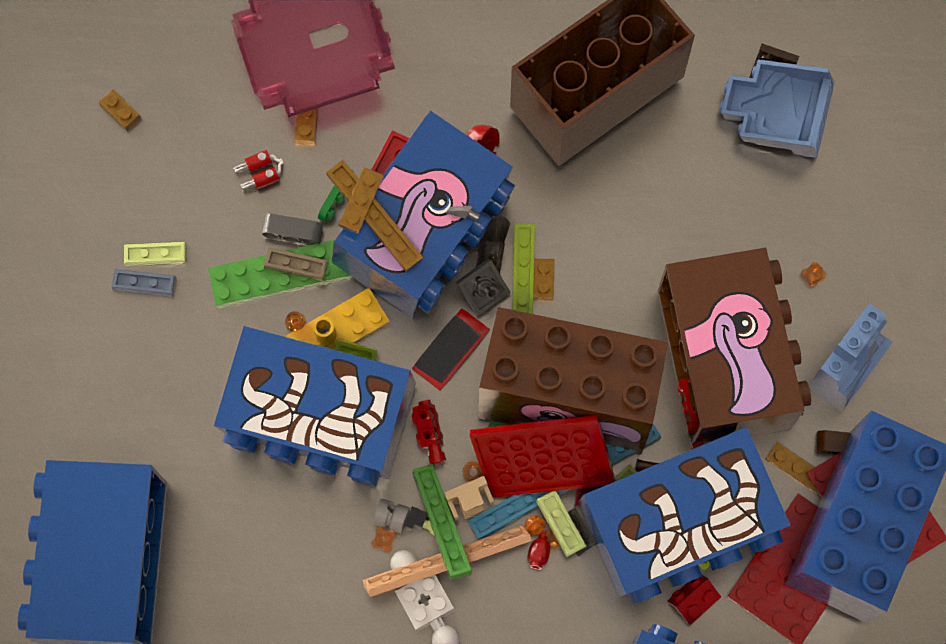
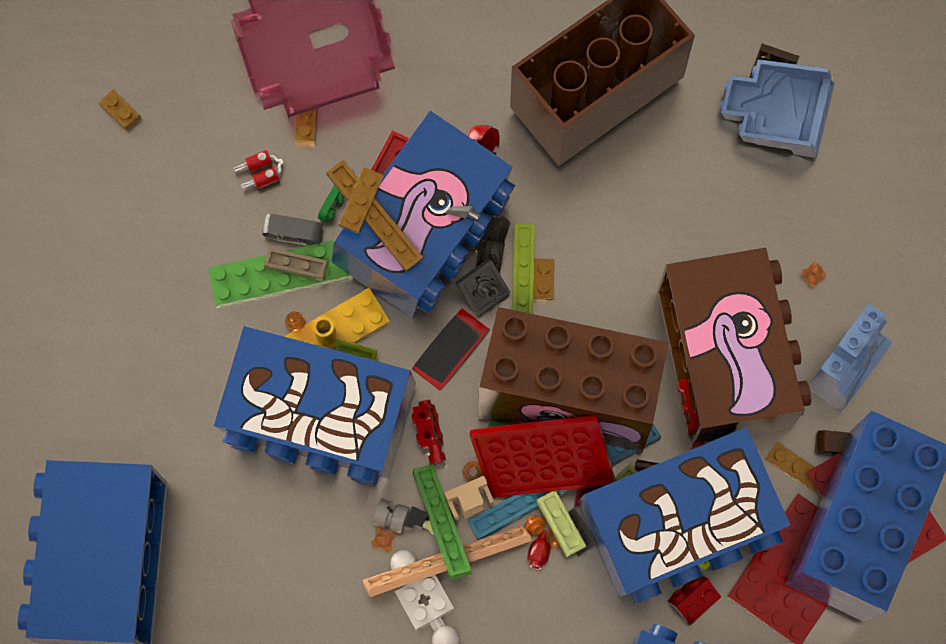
sand blue tile [111,269,176,297] -> none
yellowish green tile [124,242,186,266] -> none

